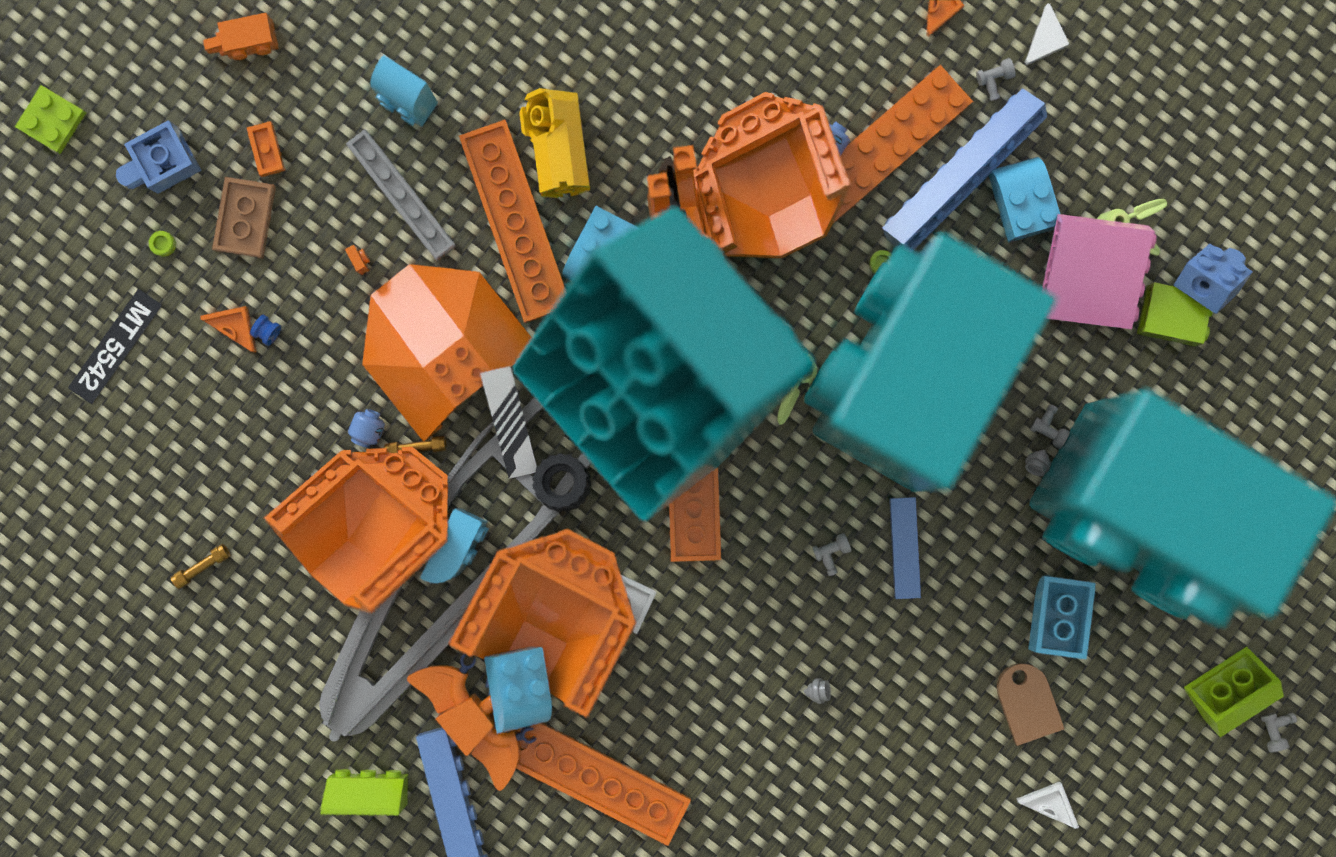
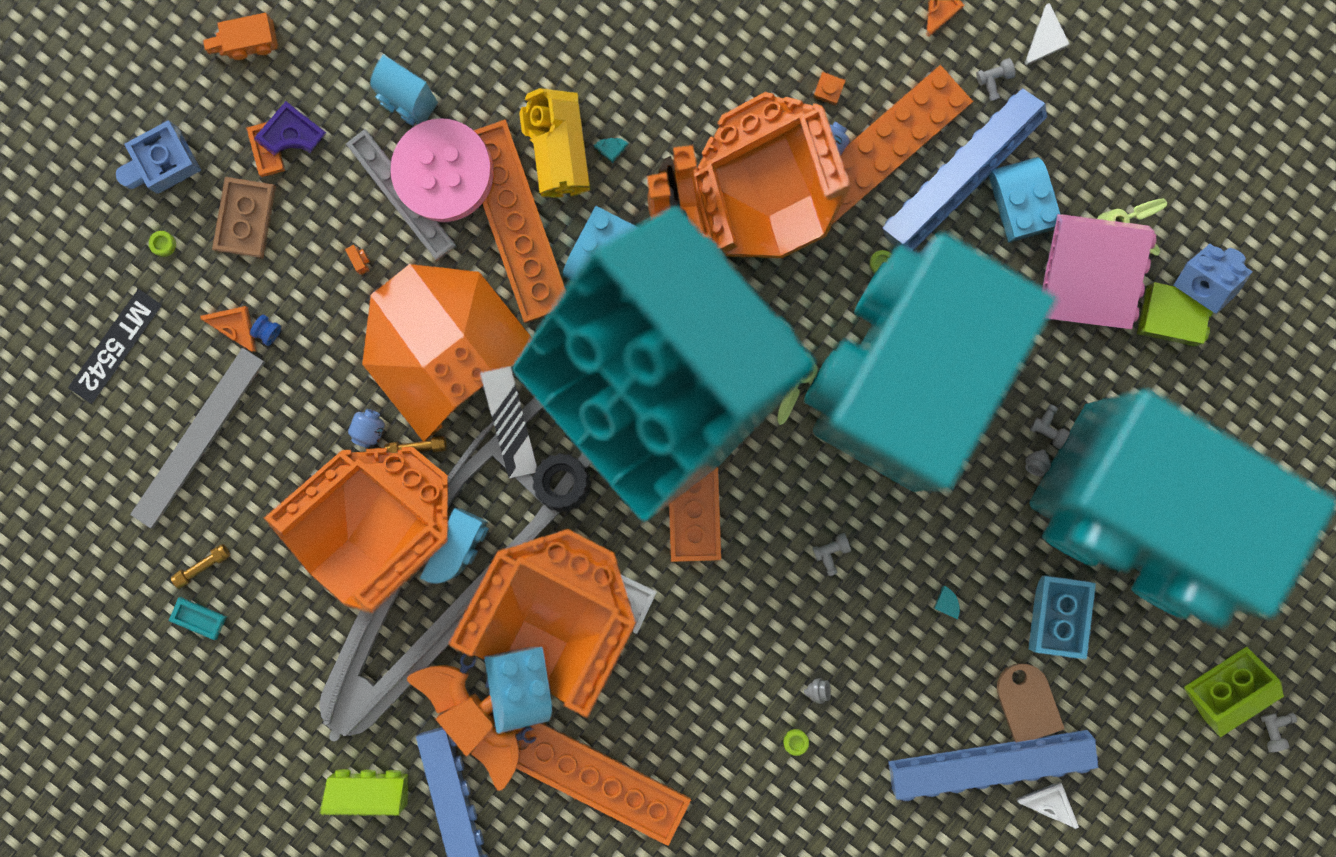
lime plate [15,85,87,154] -> none
medium blue tile [889,497,921,599] -> none
none -> light grey tile [130,348,265,528]
none -> teal tile [169,597,227,640]
none -> dark purple tile [254,101,326,156]
none -> bright pink brick [391,118,494,222]
none -> teal tile [594,138,629,163]
none -> lime tile [783,729,809,756]
none -> orange plate [813,72,846,106]
none -> medium blue brick [888,730,1098,801]
none -> teal tile [933,586,960,619]

